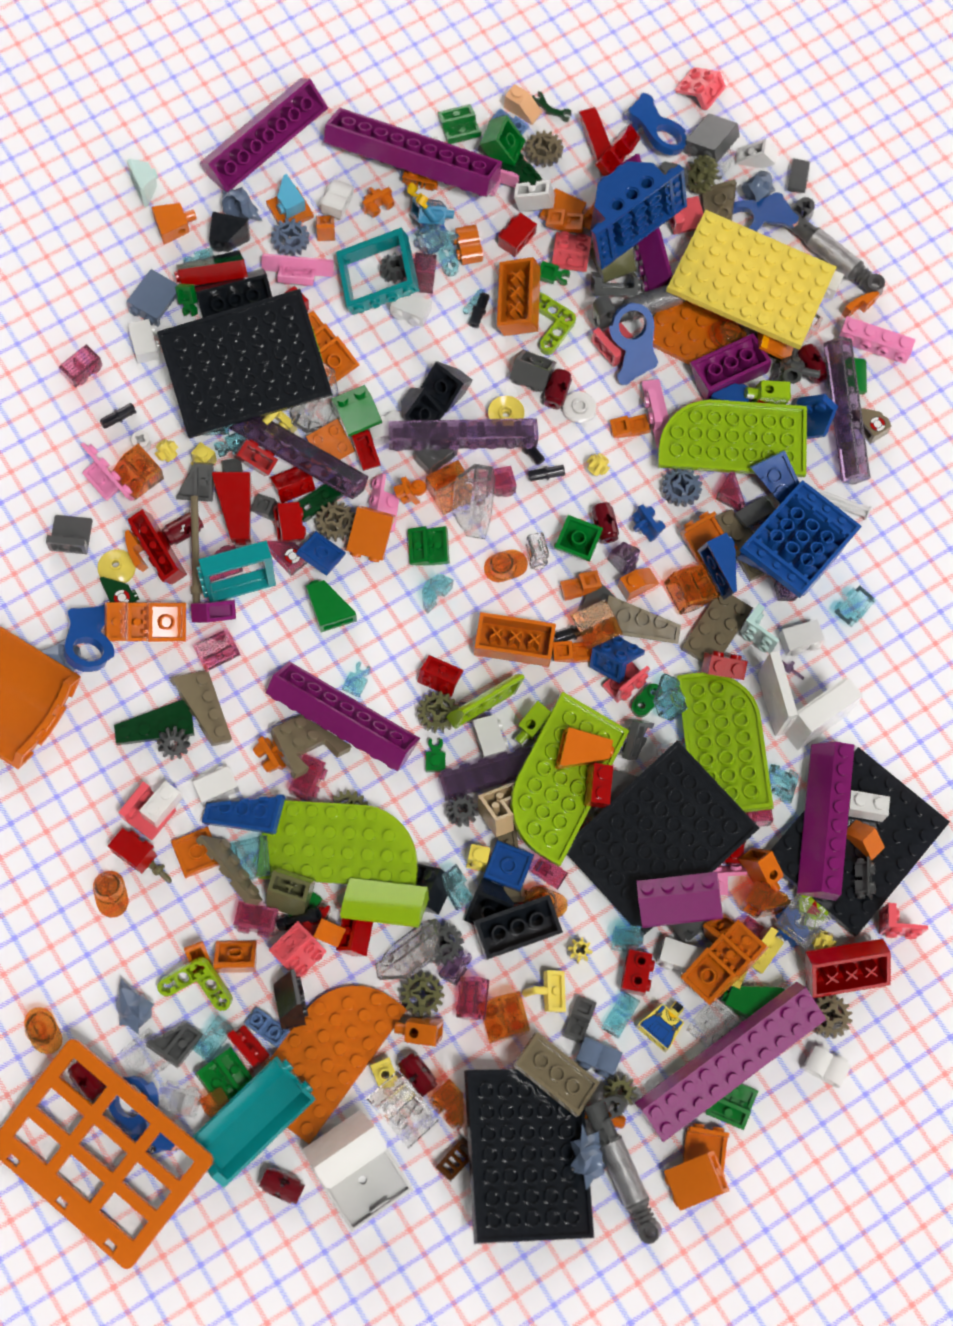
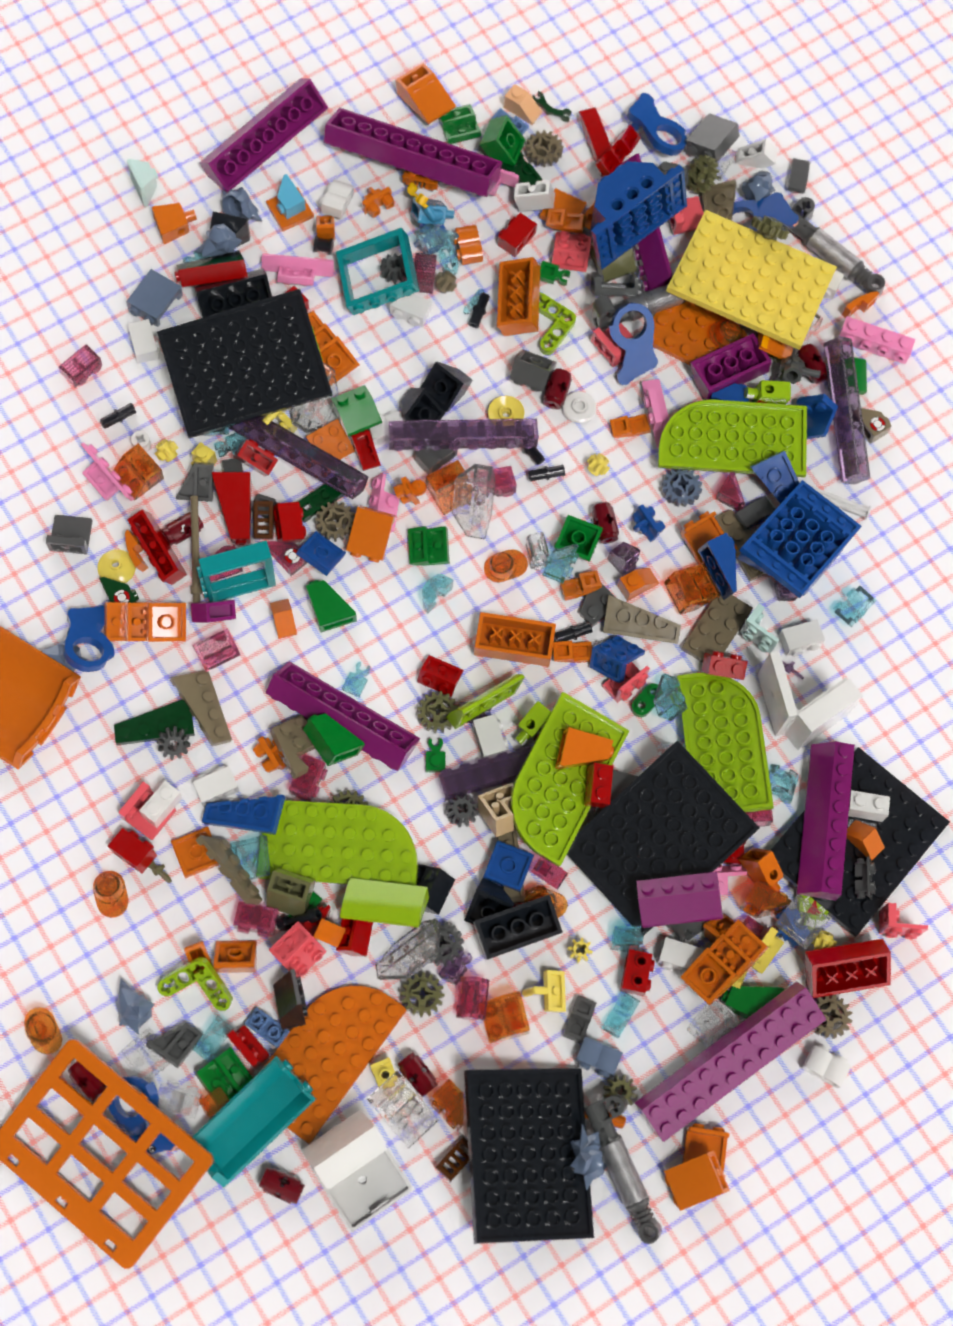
green plate [175,284,198,316] -> none
red bracket [270,464,316,503] -> none
sand blue gear [271,218,310,256] -> none
orange torso [394,1017,444,1047] -> none
clear light blue slope [441,864,473,910] -> none
light yellow brick [466,844,491,872] -> none
dark tan plate [513,1032,600,1117] -> none
clear orange slope [570,599,623,650] -> none
dark grey wing [622,720,655,760] -> none
torso [636,1001,684,1053] -> none
coral bracket [675,67,726,110] -> none
green slope [705,1083,758,1130] -> none
none -> sand blue hair [193,223,242,257]
none -> reddish brown slope [254,501,274,540]
none -> orange slope [270,599,297,639]
none -> green slope [303,713,365,766]
none -> black bush [313,236,334,255]
none -> orange slope [395,63,456,124]
none -> dark tan gear [434,270,457,293]
none -> clear light blue slope [542,544,579,584]
none -> olive gear [751,215,790,240]

